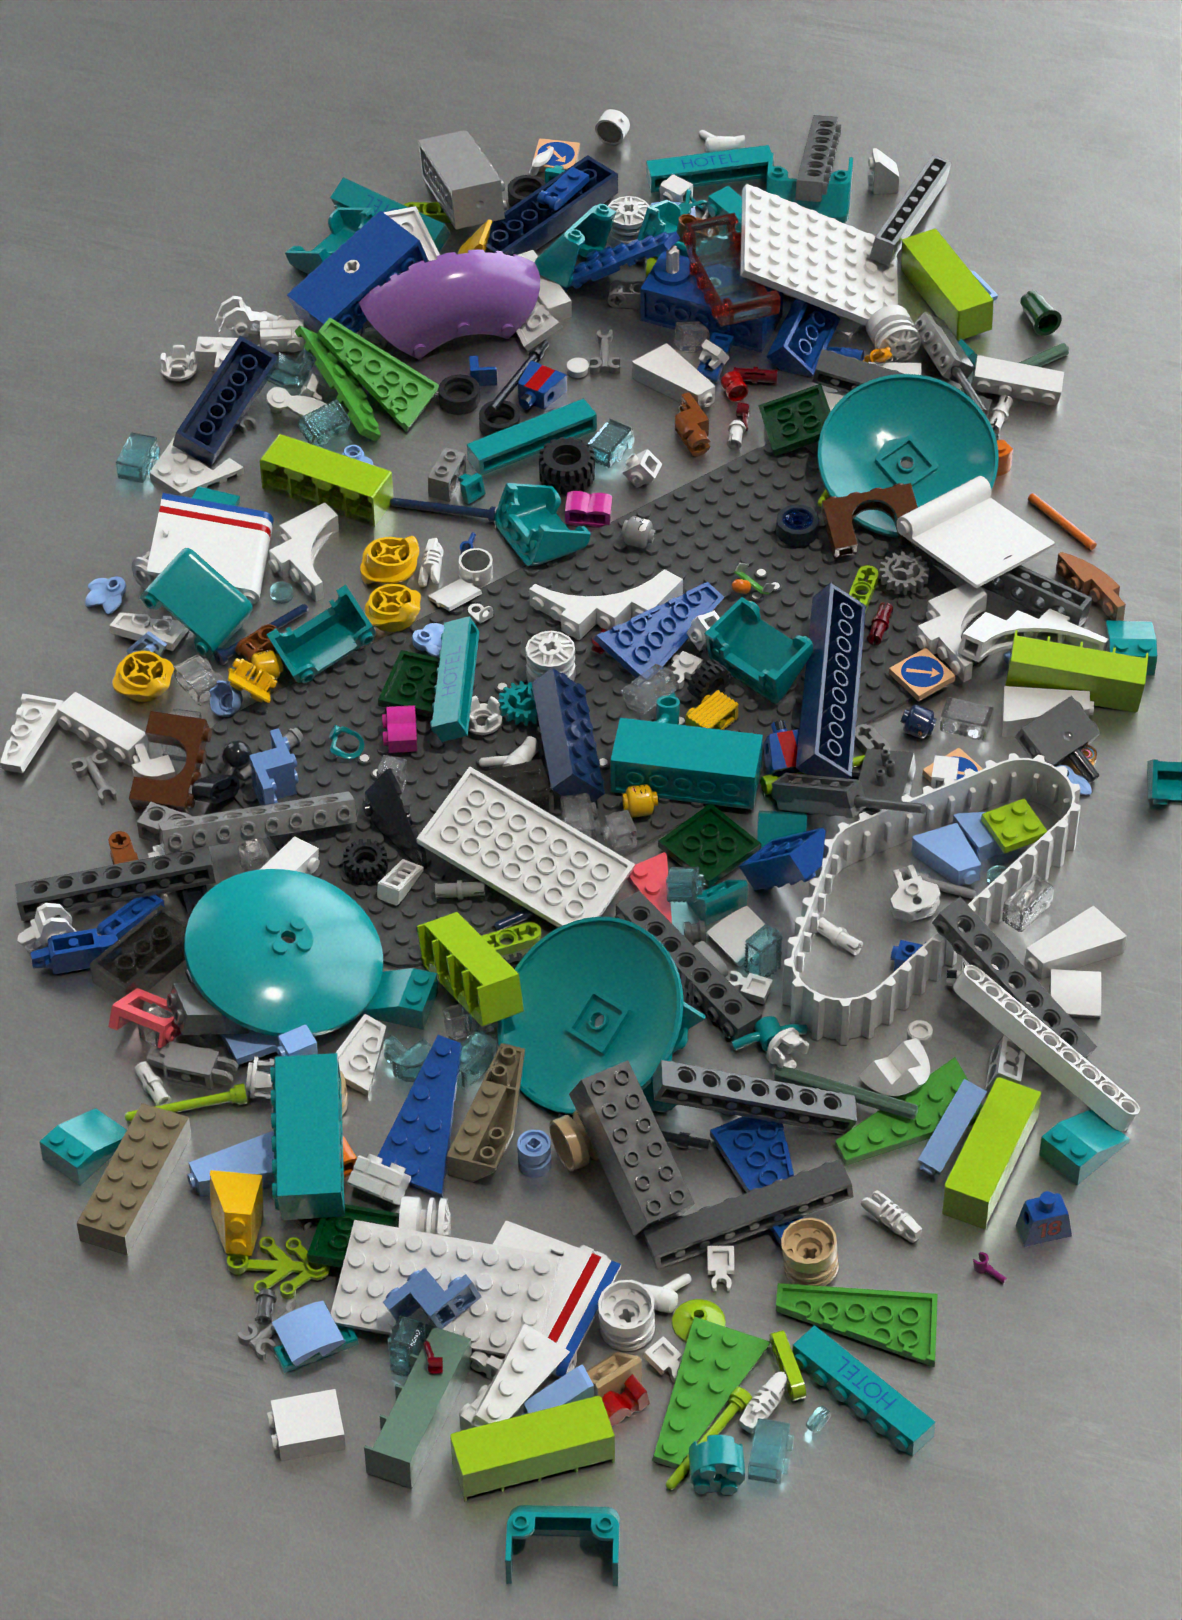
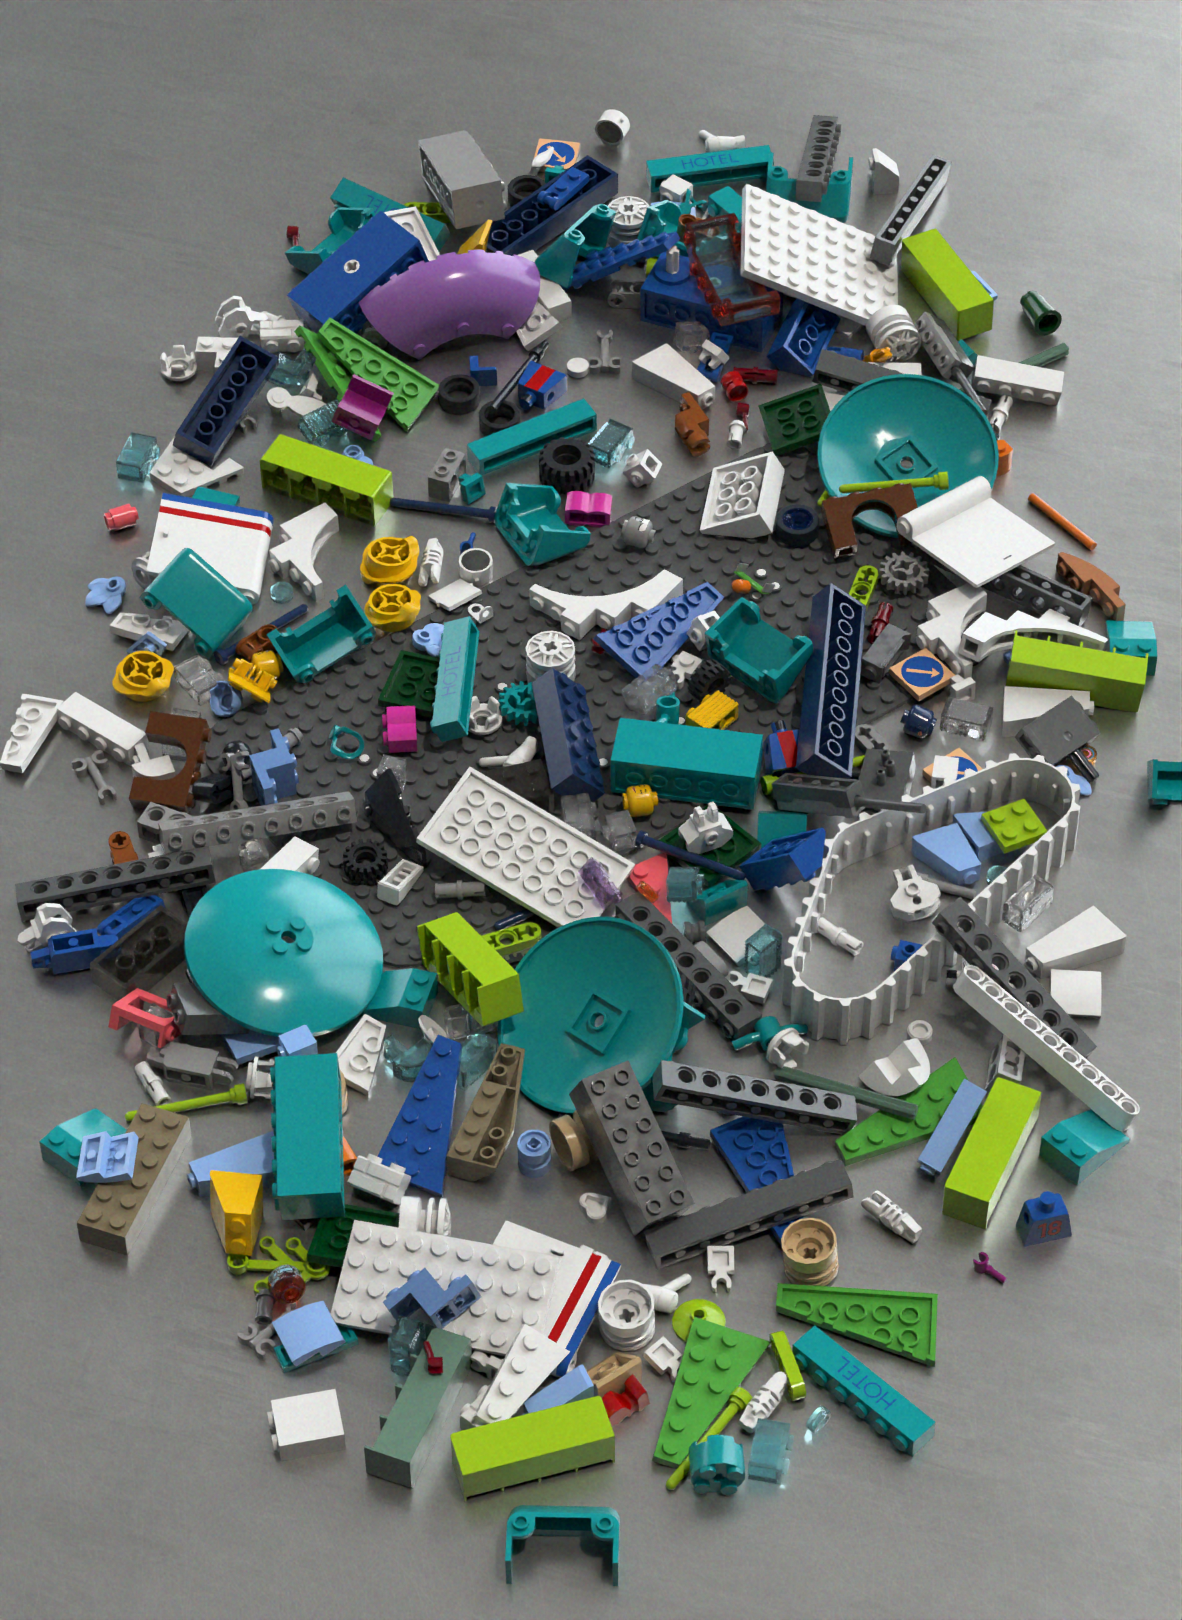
none -> light blue slope [76,1131,139,1183]
none -> coral brick [103,504,139,531]
none -> light grey bar [221,751,250,811]
none -> clear red head [268,1264,306,1305]
none -> dark red hand [286,226,300,246]
none -> magenta panel [331,374,394,440]
none -> white dish [418,1015,450,1049]
none -> clear purple hinge [578,857,623,911]
none -> white tile [579,1192,612,1224]
none -> dark blue bar [635,830,746,880]
none -> clear orange tile [636,880,659,903]
none -> white hinge [678,801,733,854]
none -> white slope [700,451,785,538]
none -> lime piece [839,472,949,494]
none -> flat silver window [860,623,912,684]
none -> white tile [950,674,976,708]

